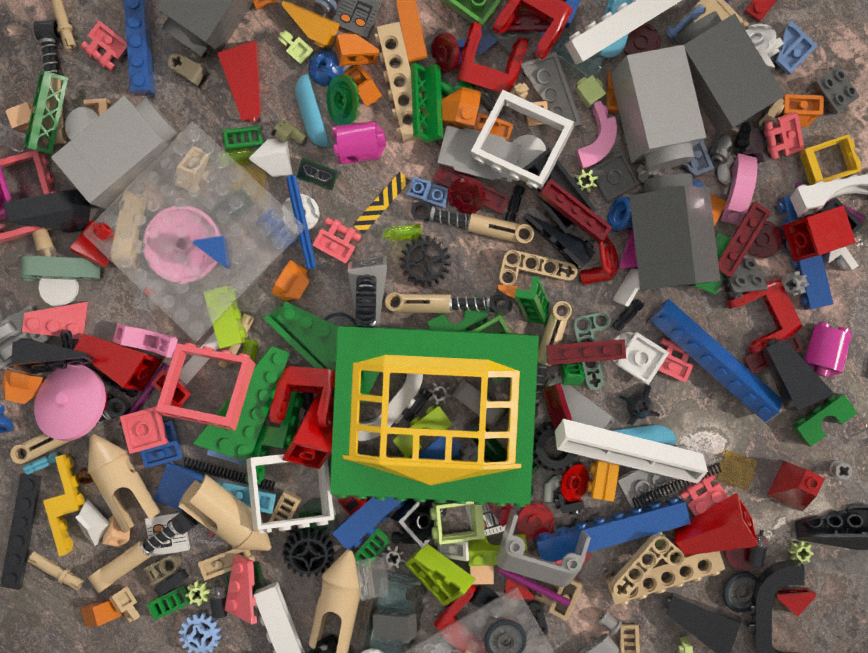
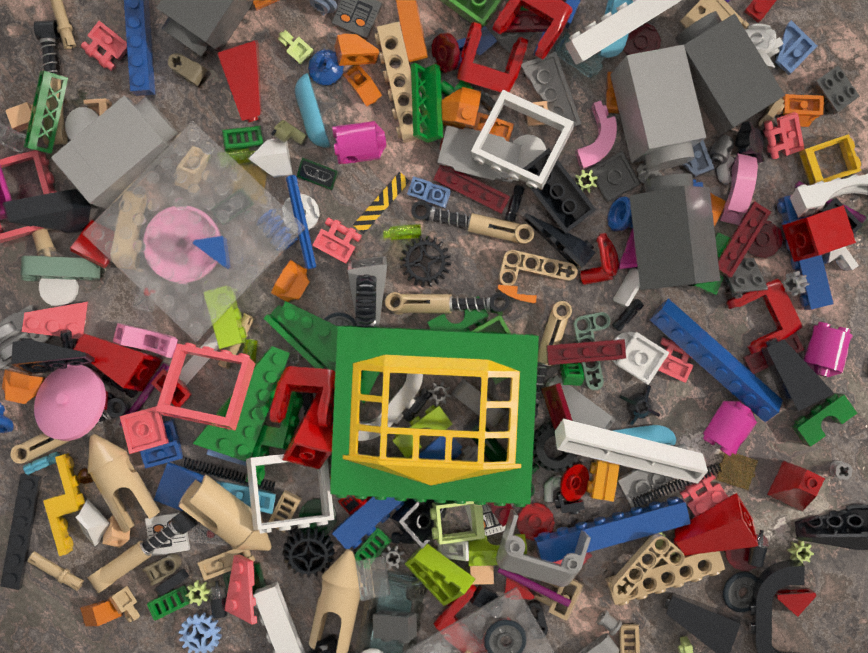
red plate [93,223,114,241] -> none
light orange slope [281,1,340,48] -> none
green gear [326,74,360,125] -> none
dark red tile [447,178,486,214] -> none
tan plate [511,82,529,99] -> none
green fence [514,276,550,325] -> none
dark red plate [538,179,612,244] -> none
yellowish green brick [574,75,606,108] -> none
medium blue hinge [666,4,704,40] -> none
none -> dark pink cylinder [702,401,757,456]

